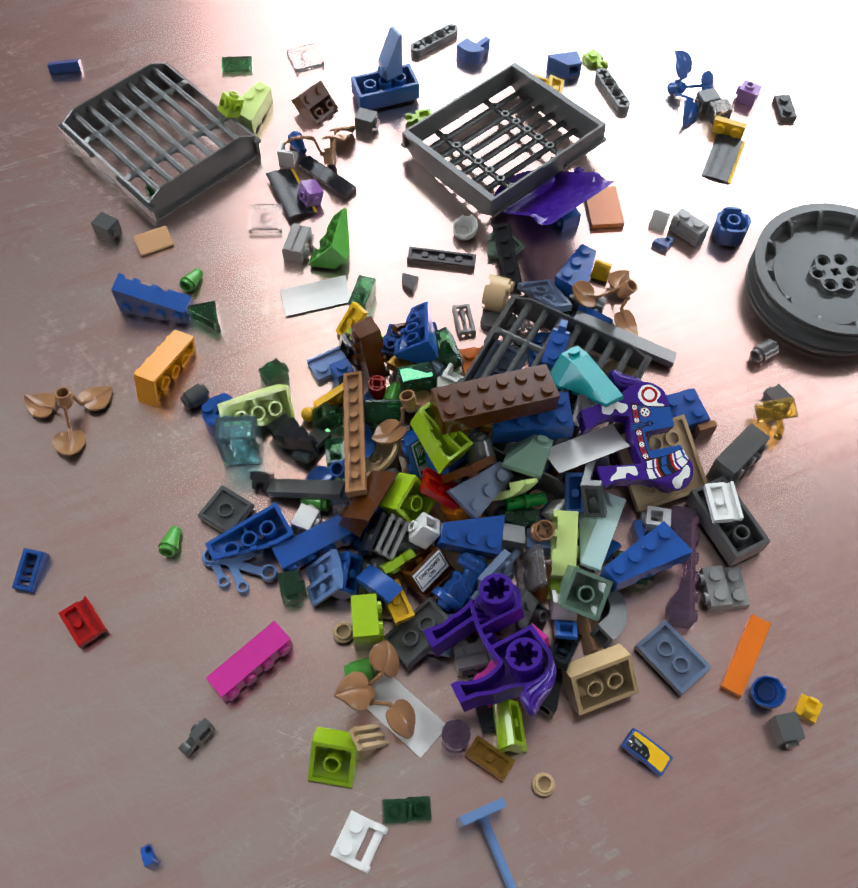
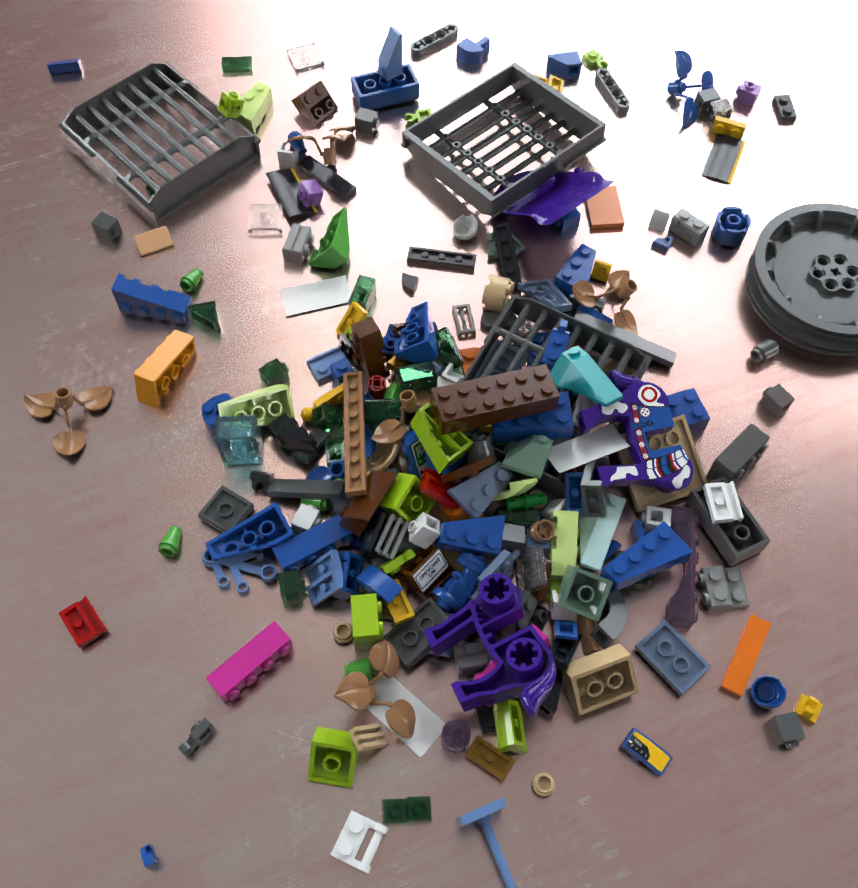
blue slope [12,548,48,593] -> none
dark grey brick [180,383,209,410] -> none
medium nougat tile [693,420,717,440] -> none
clear yellow plate [754,397,798,440] -> none

